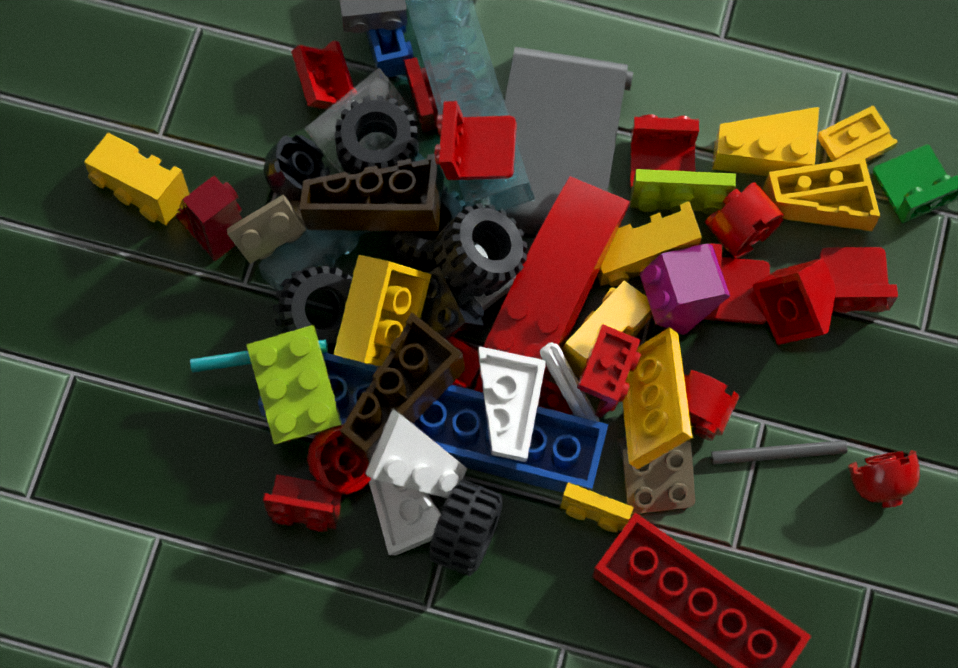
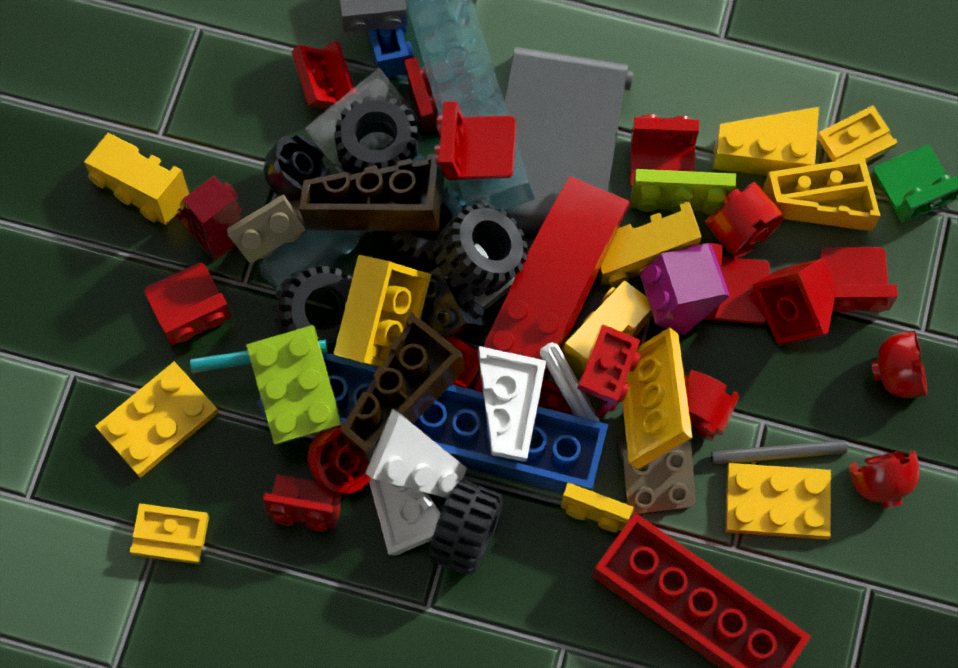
none -> yellow plate [95,361,219,478]
none -> yellow plate [130,503,209,565]
none -> red bracket [145,263,231,346]
none -> yellow plate [725,463,831,540]
none -> red cylinder [872,331,928,399]

